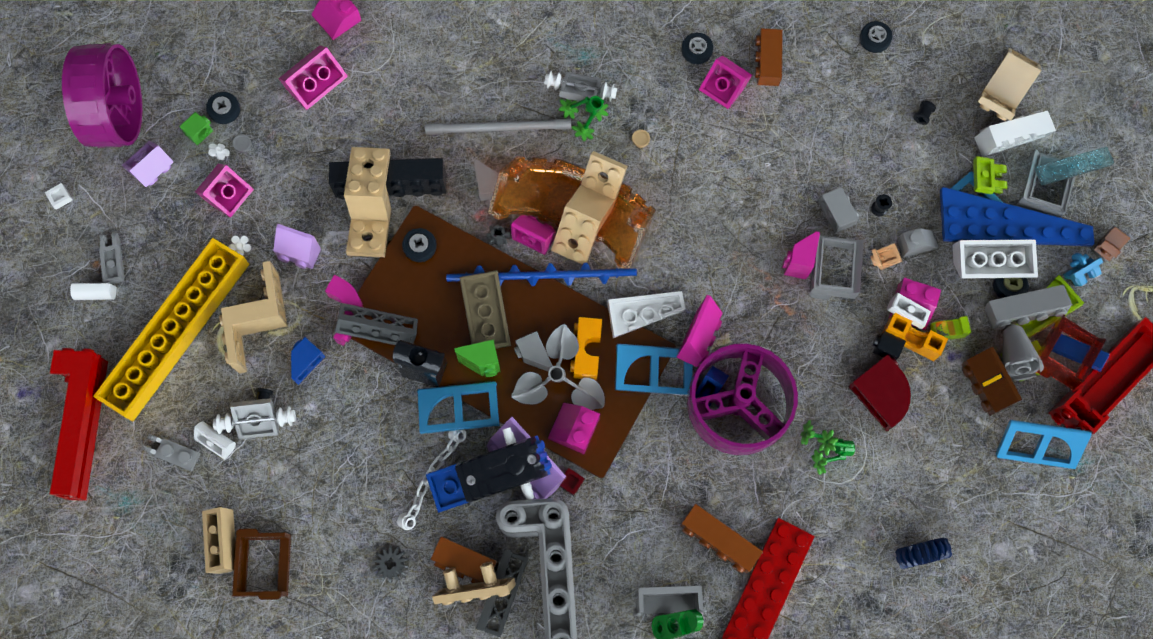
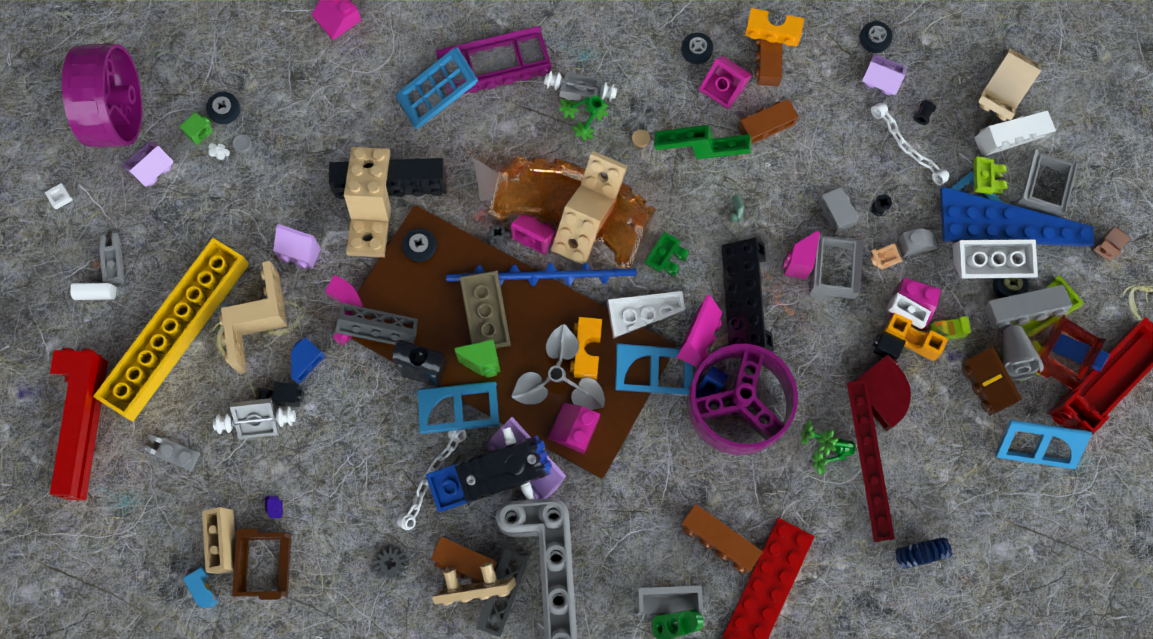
white brick [194,421,236,459] -> none
dark pink slope [195,163,254,218] -> none
white plant [228,235,251,256] -> none
dark pink slope [278,45,348,110] -> none
light grey piece [425,118,571,135] -> none
light grey slope [514,331,553,371] -> none
dark red tile [559,468,585,496] -> none
clear light blue plate [1035,147,1114,185] -> none
dark azure hips [1063,253,1103,286] -> none
none -> dark azure leg [183,567,218,608]
none -> dark purple piece [265,496,283,518]
none -> black brick [272,382,304,407]
none -> dark azure piece [396,47,478,129]
none -> magenta window [435,26,552,96]
none -> green plate [645,232,689,277]
none -> green bracket [654,125,752,160]
none -> black bracket [721,237,774,352]
none -> sand green arm [730,195,745,222]
none -> dark orange brick [738,99,799,145]
none -> light orange arch [745,8,804,46]
none -> dark red plate [847,380,895,542]
none -> lavender slope [862,54,907,95]
none -> white piece [871,103,949,185]

